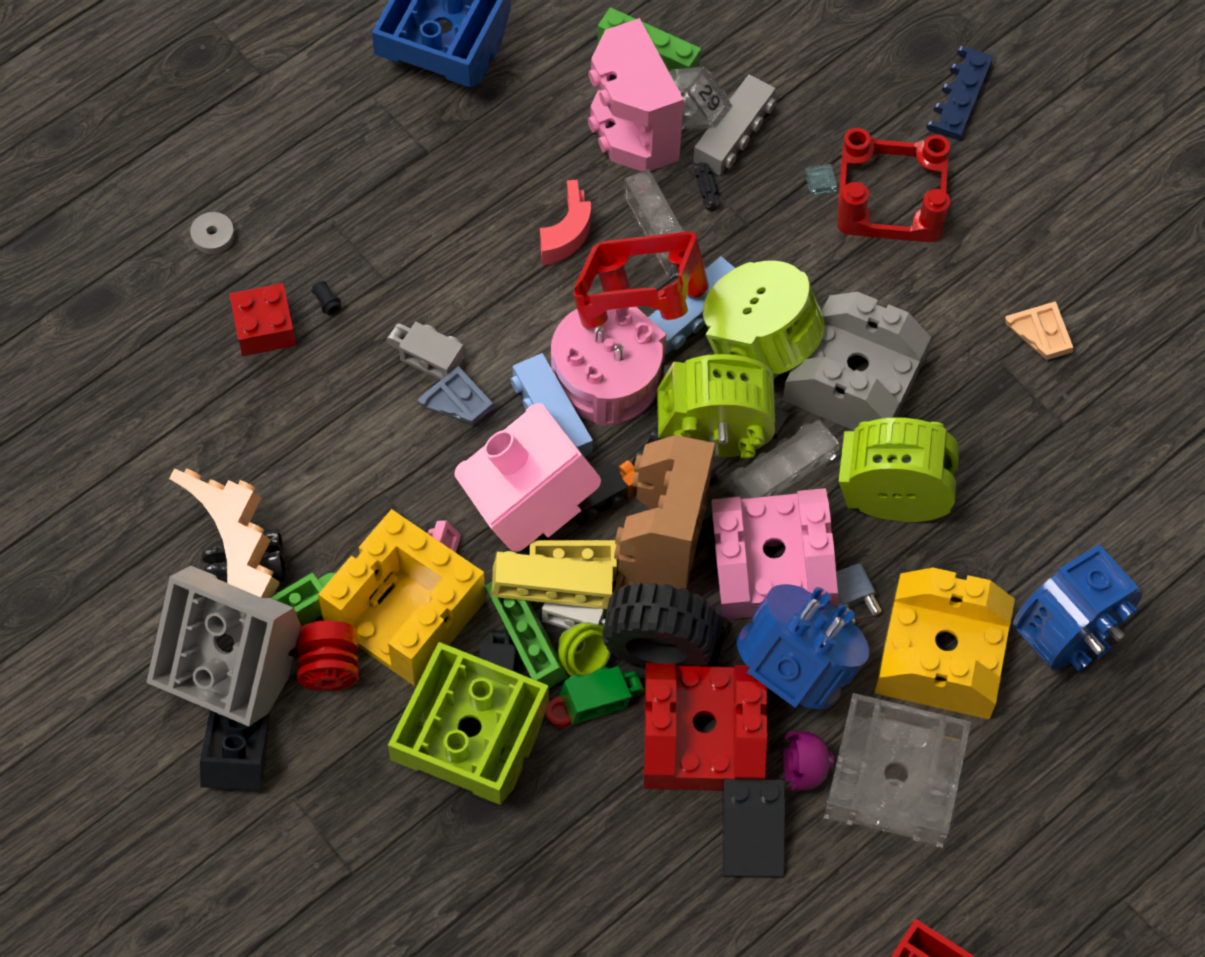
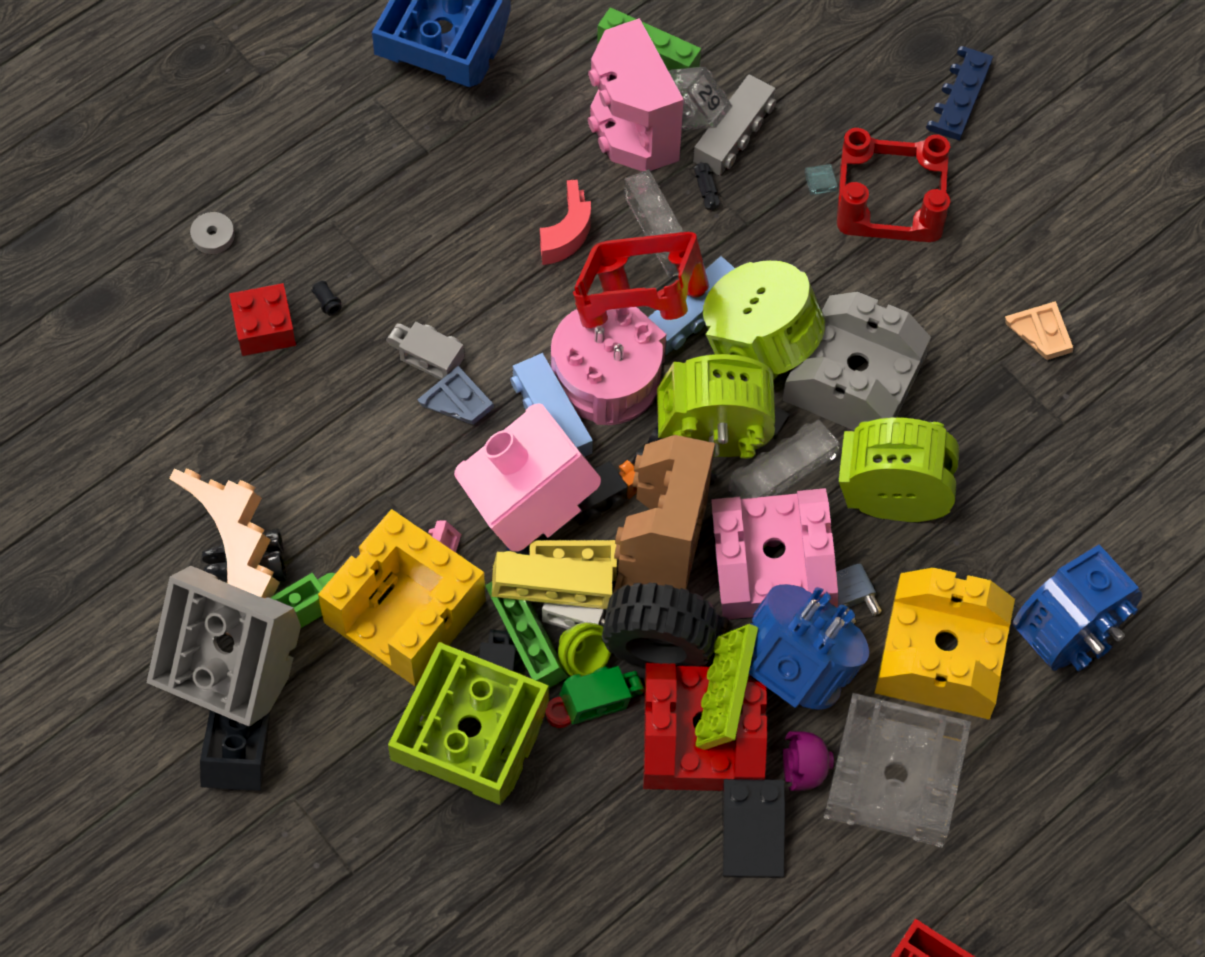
red wheel [296,621,359,691] -> none
none -> lime tile [695,624,758,750]

